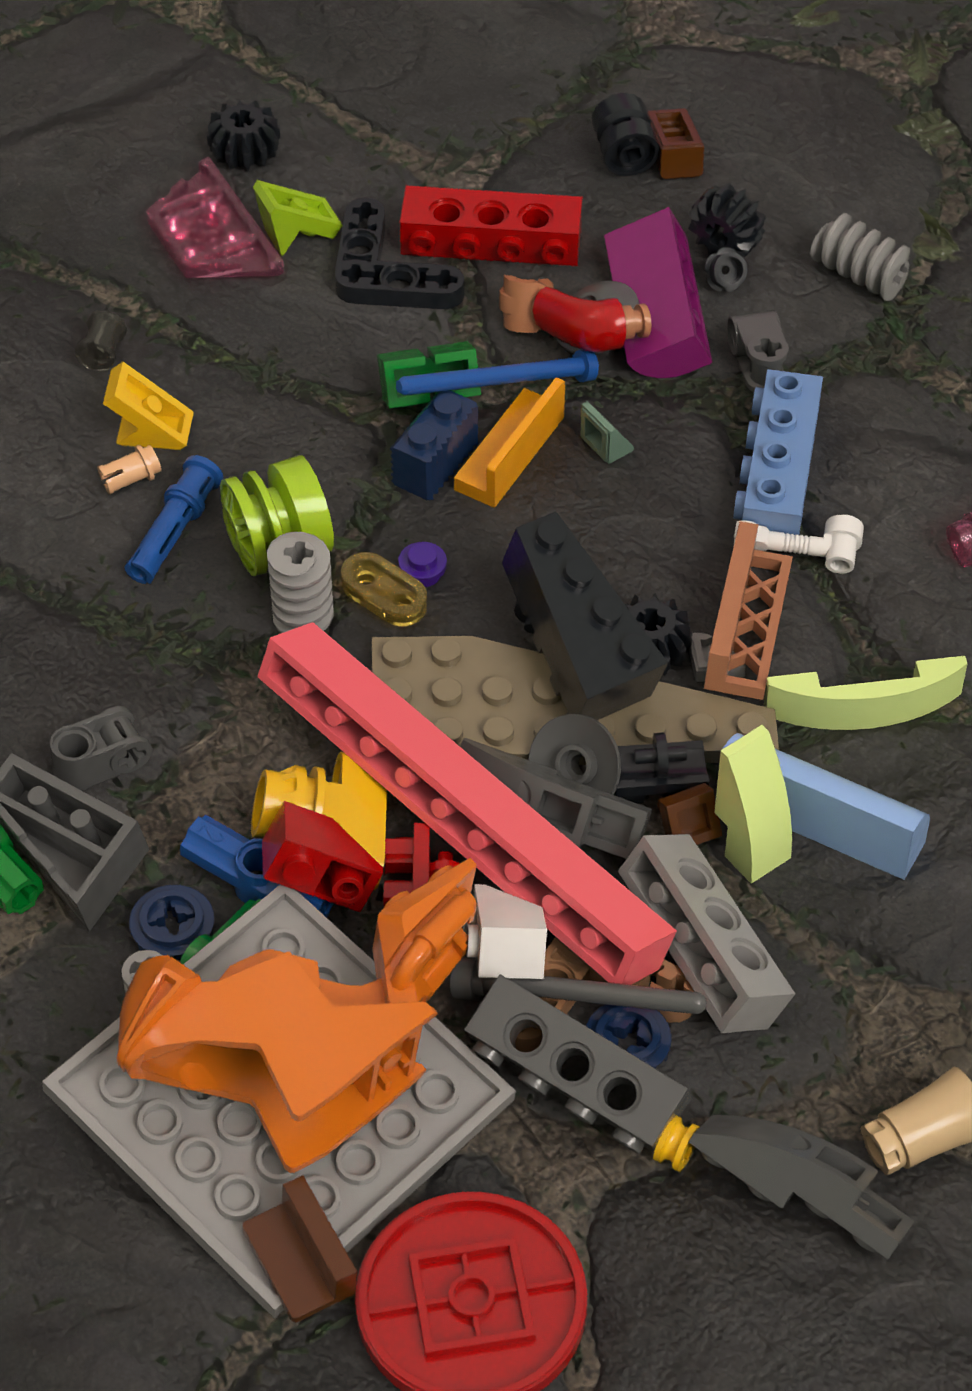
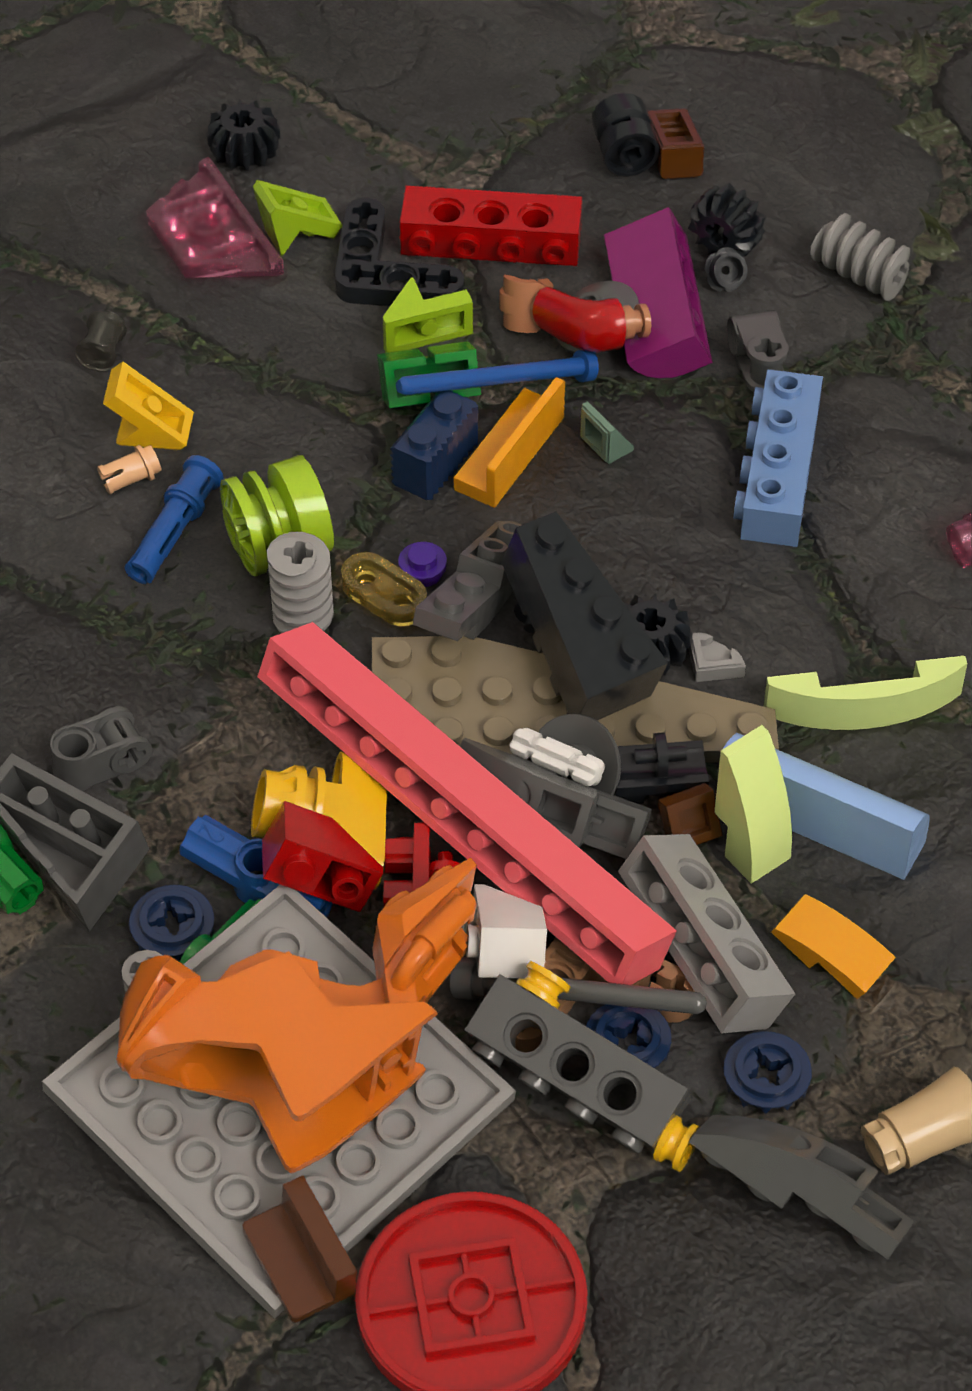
nougat fence [704,521,793,700] -> none
white brick [733,515,864,574] -> none
none -> lime slope [383,277,473,353]
none -> dark grey slope [412,520,521,641]
none -> white axle [510,728,605,786]
none -> yellow bush [516,961,571,1009]
none -> dark blue gear [723,1031,812,1114]
none -> light orange slope [771,894,896,999]

